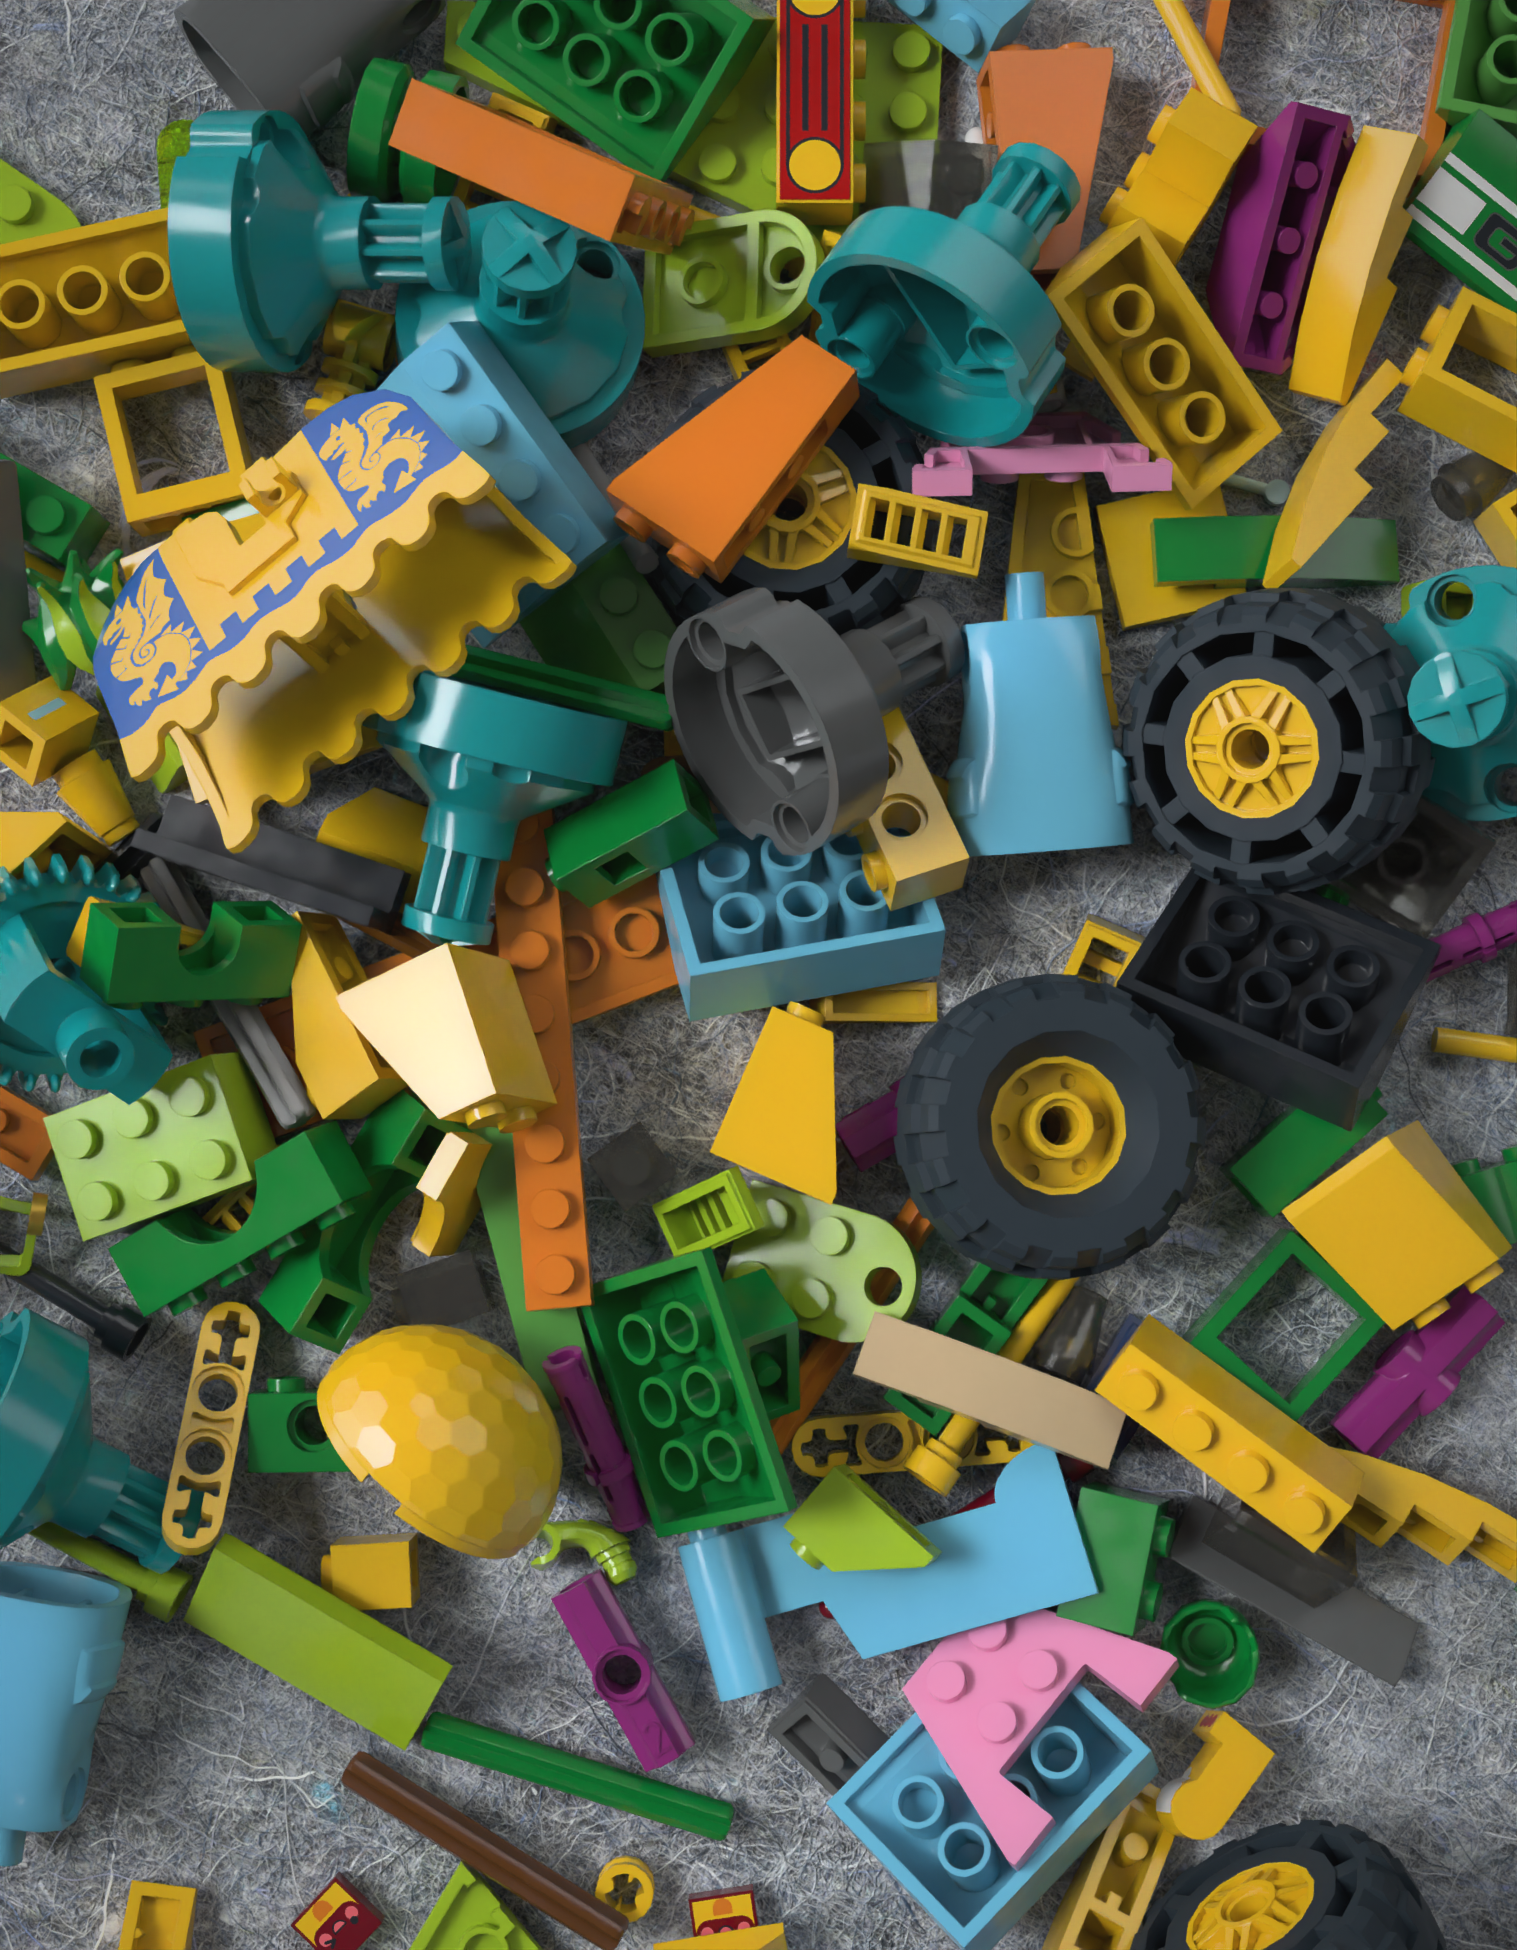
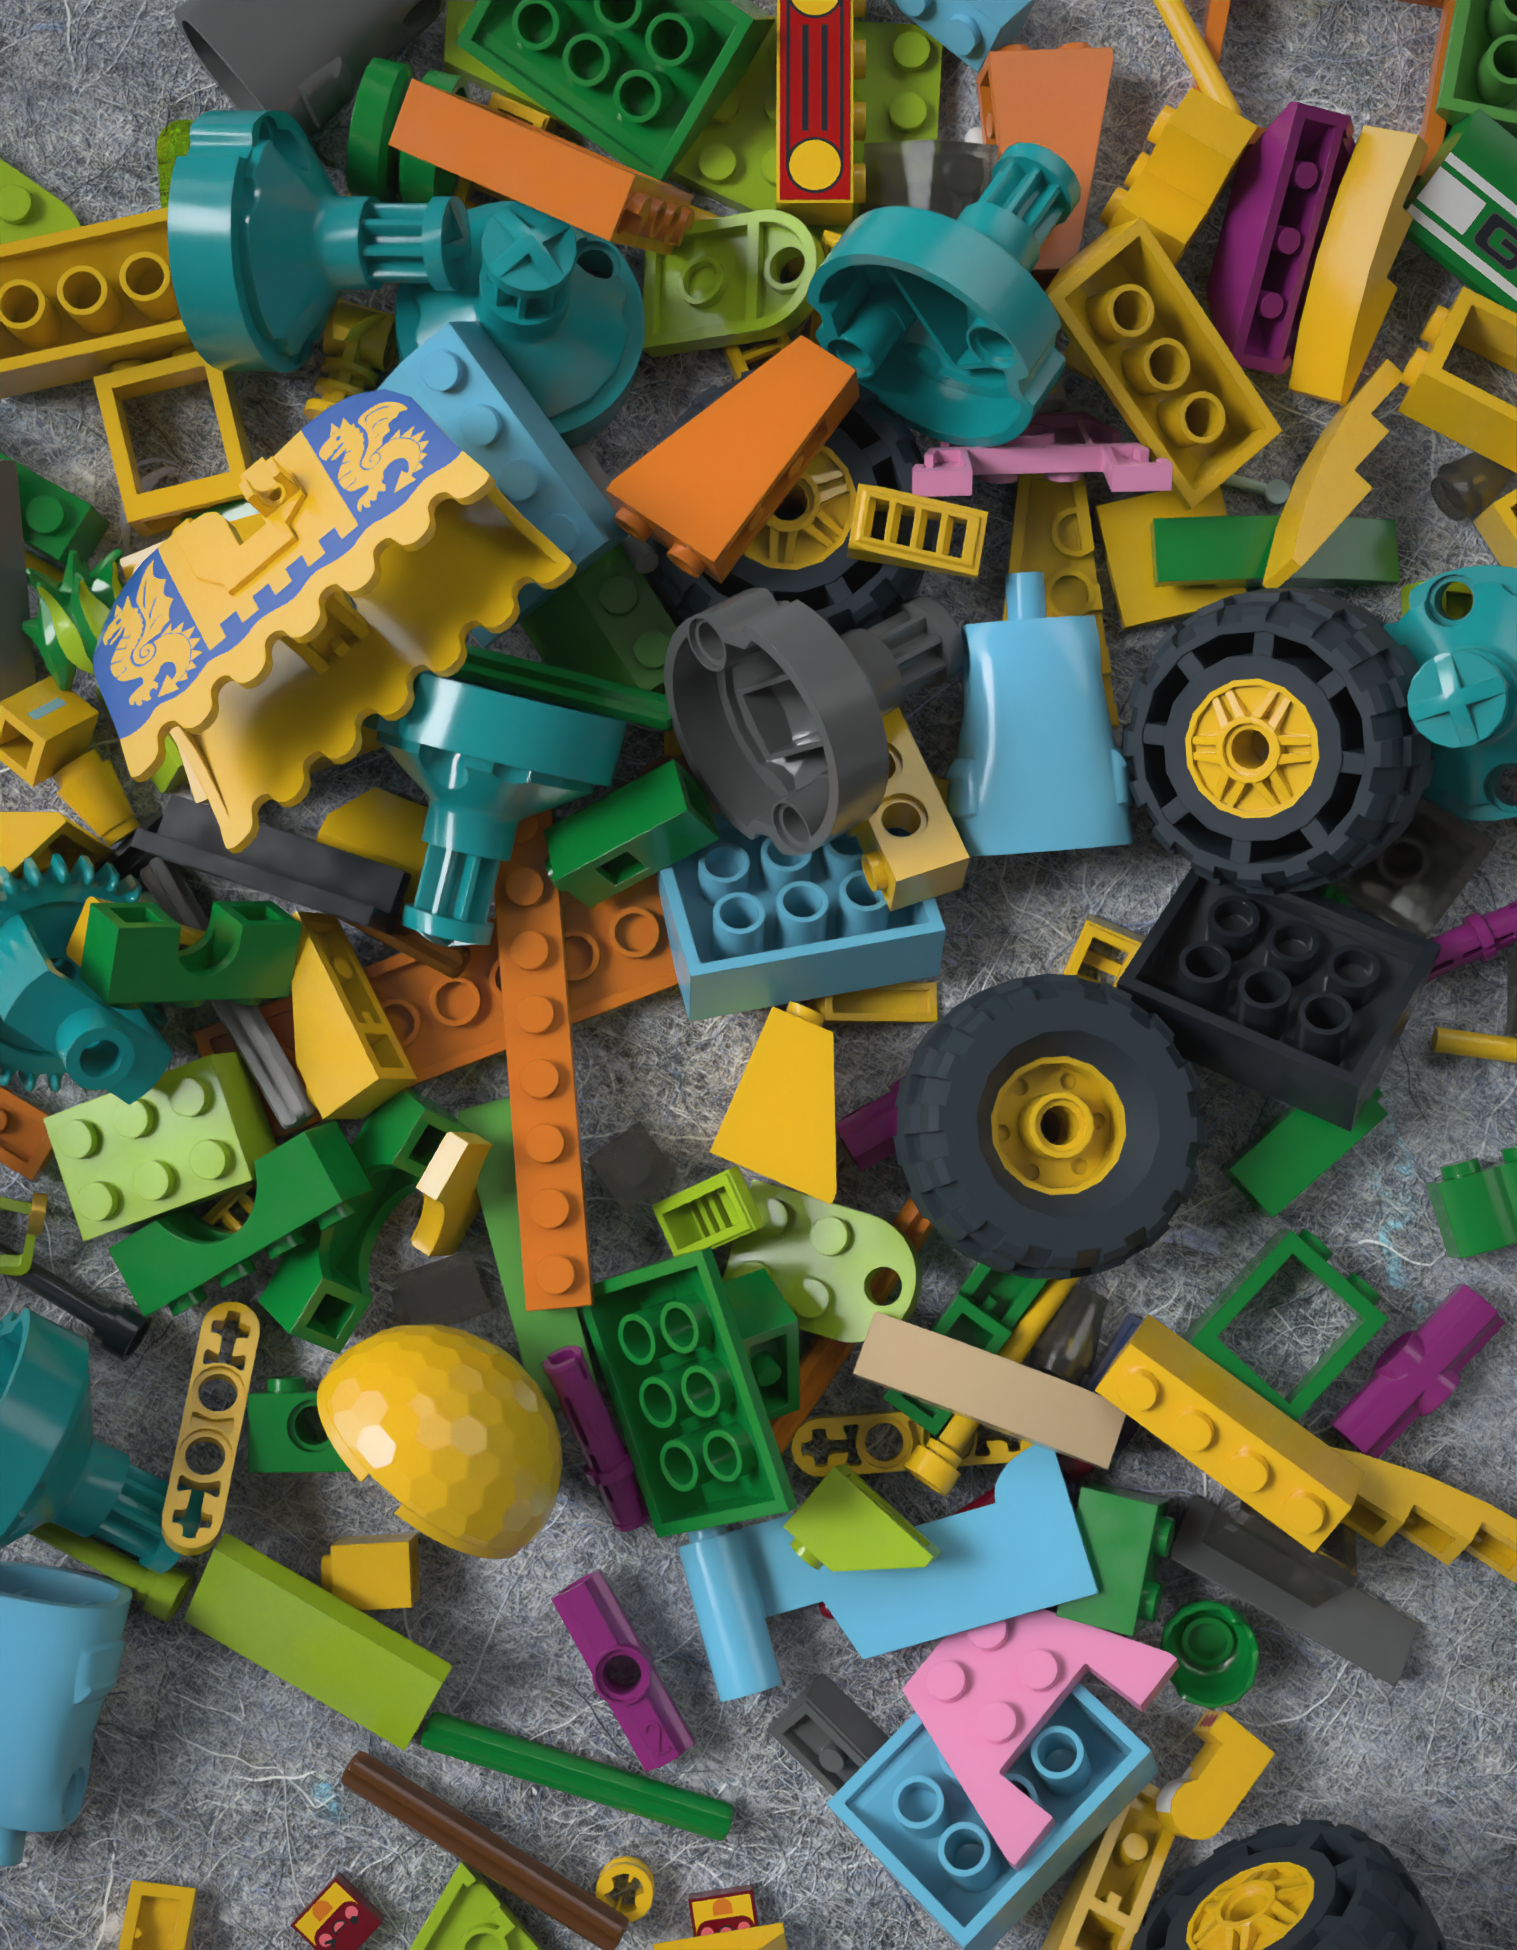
slope [336,943,557,1134] -> none
lime piece [530,1518,637,1586] -> none
yellow slope [1282,1120,1513,1331] -> none

